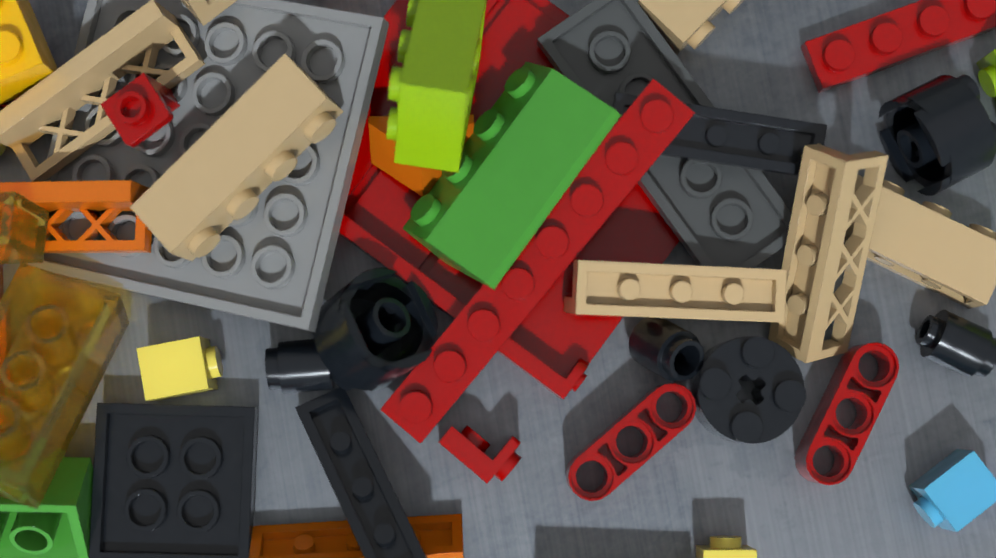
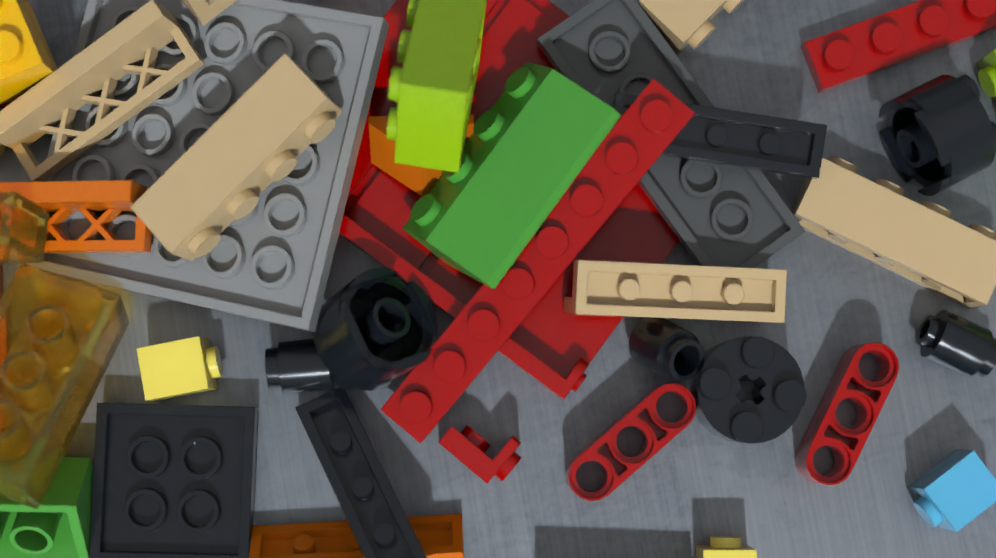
red bracket [100,73,180,147] -> none
tan fence [768,144,889,363] -> none

